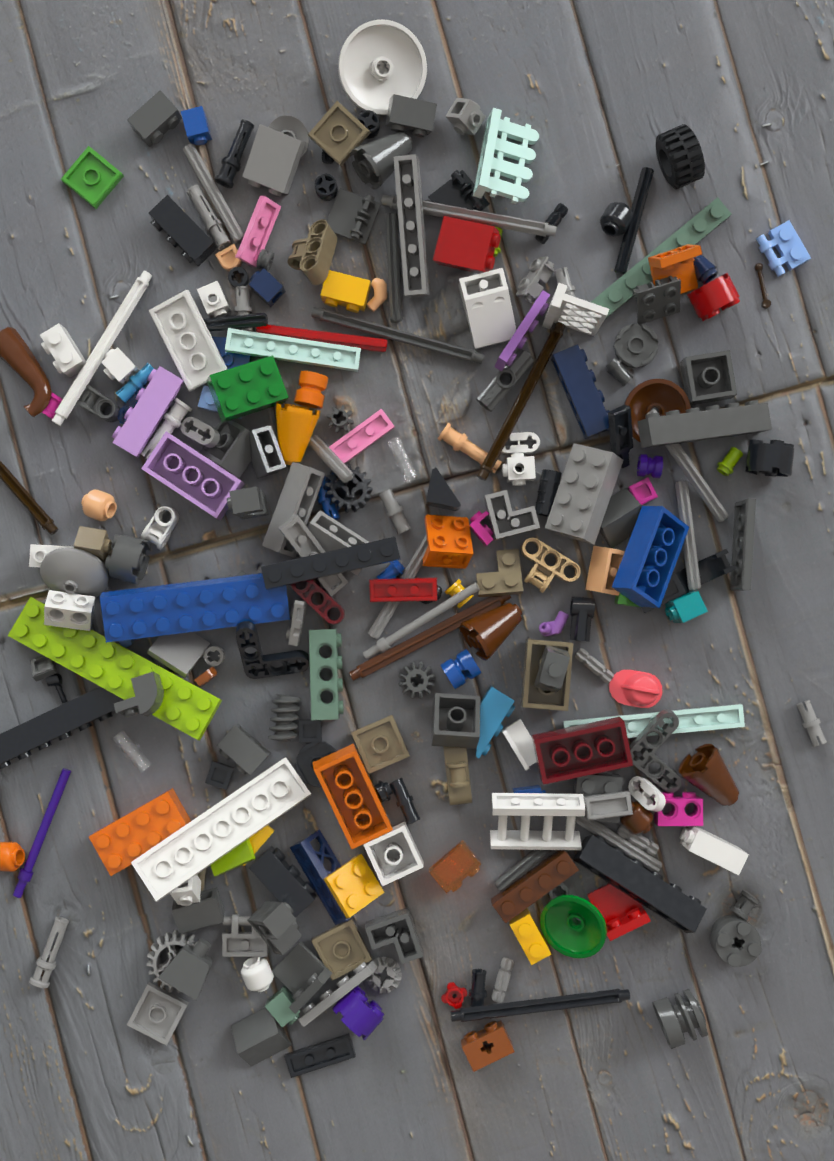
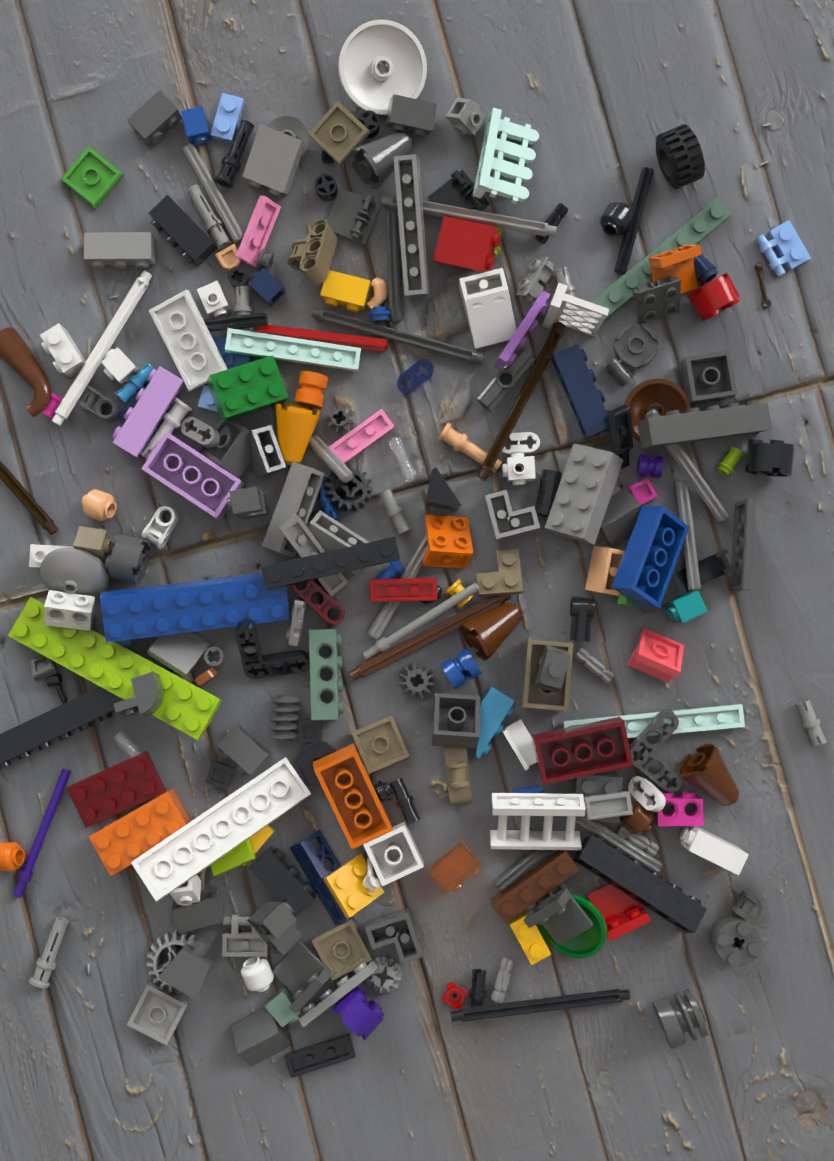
dark orange brick [461,1020,515,1072] -> none
dark pink bracket [469,511,494,547] -> none
tan piece [521,538,580,593] -> none
medium lavender arm [539,611,569,637] -> none
coral piece [609,670,662,708] -> none
none -> dark red plate [66,751,167,828]
none -> light grey brick [84,232,155,268]
none -> light blue plate [210,93,245,143]
none -> white hand [363,858,381,892]
none -> blue plate [368,306,391,322]
none -> clear blue beam [397,359,434,395]
none -> dark grey bracket [524,888,593,945]
none -> coral bracket [628,628,684,683]

